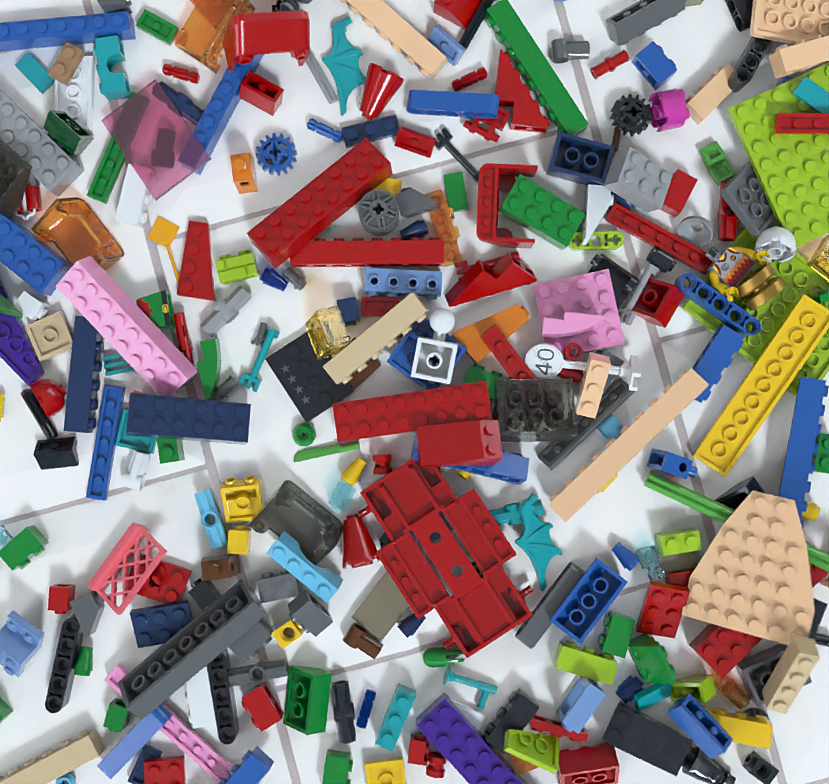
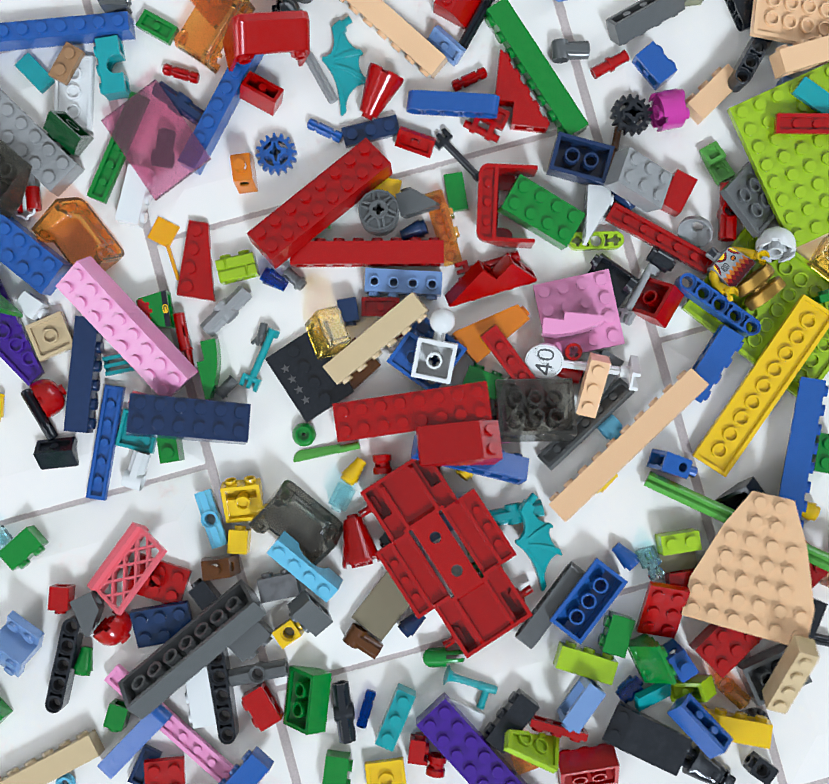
none -> red cylinder [92,610,132,646]
none -> blue torso [663,638,699,683]

